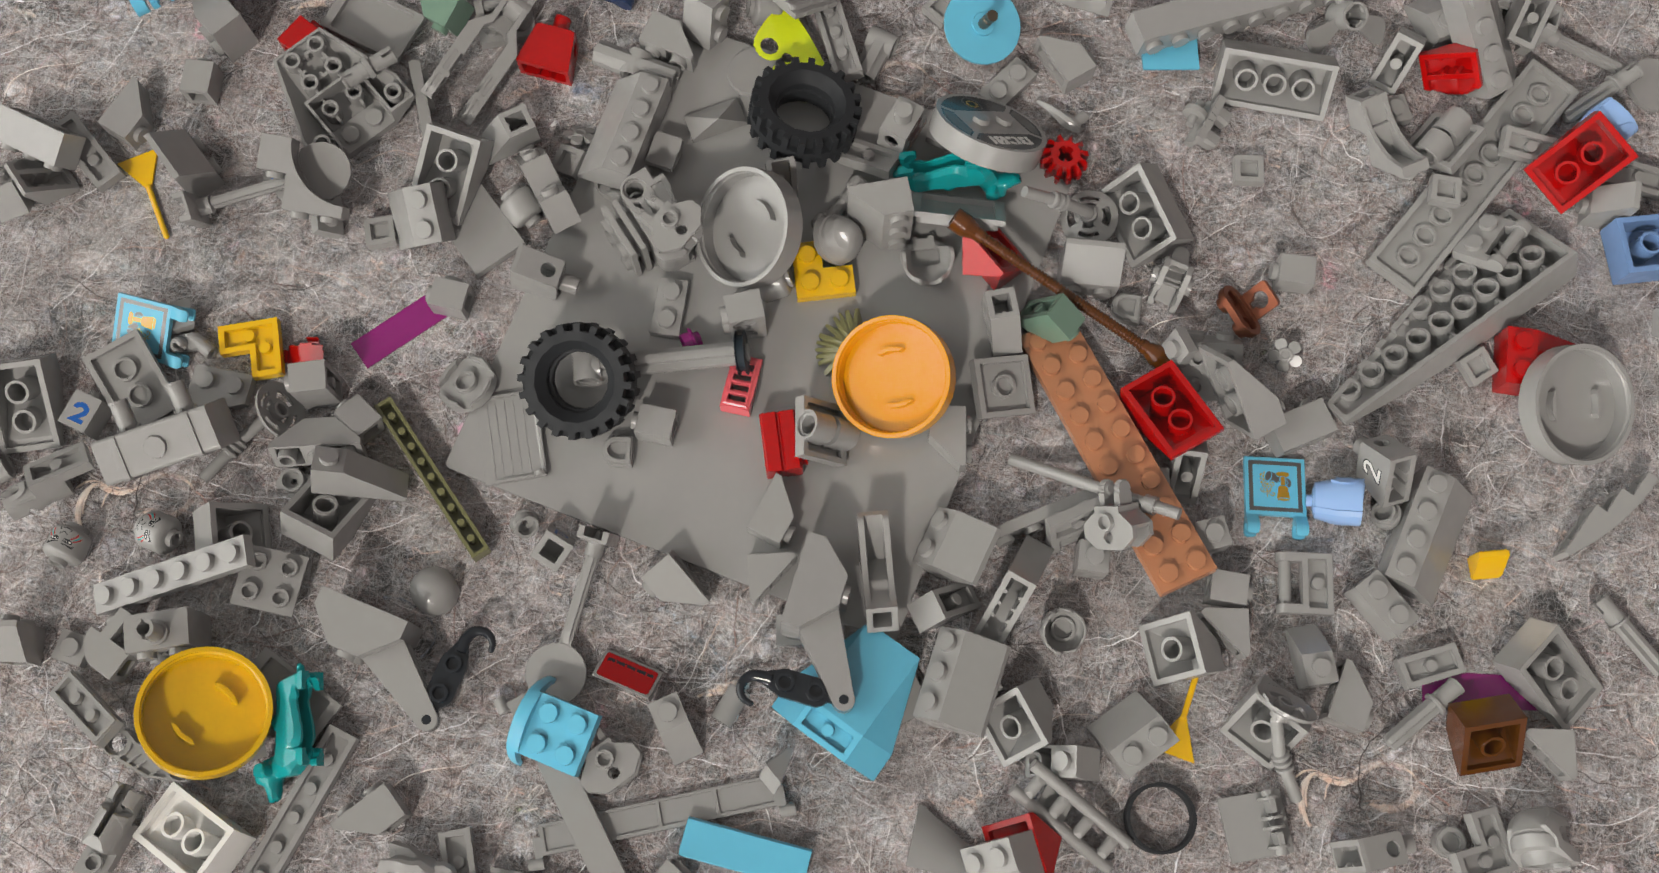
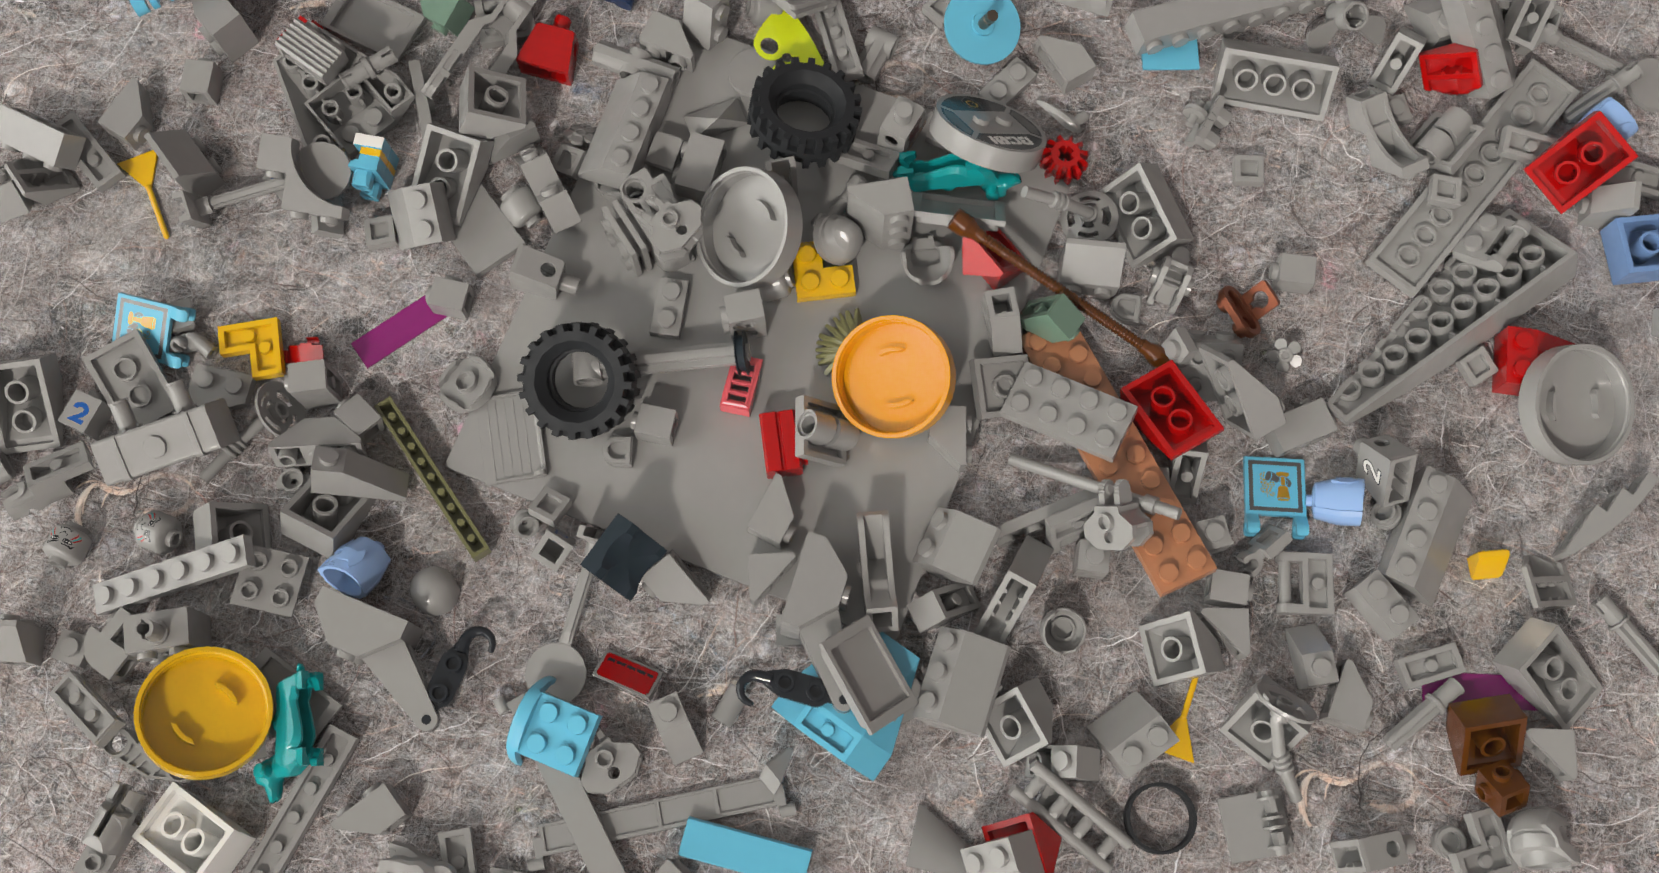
magenta plate [679,328,703,347] -> none
none -> light grey brick [275,18,349,87]
none -> light blue helmet [317,536,391,599]
none -> medium azure hips [348,133,399,202]
none -> light grey slope [459,65,526,139]
none -> light grey plate [528,486,572,528]
none -> black brick [580,513,668,602]
none -> light grey brick [672,132,727,201]
none -> light grey piece [818,614,919,736]
none -> light grey plate [1000,361,1138,463]
none -> light grey plate [1236,524,1293,578]
none -> reddish brown brick [1475,759,1530,818]
none -> light grey slope [1521,555,1578,612]

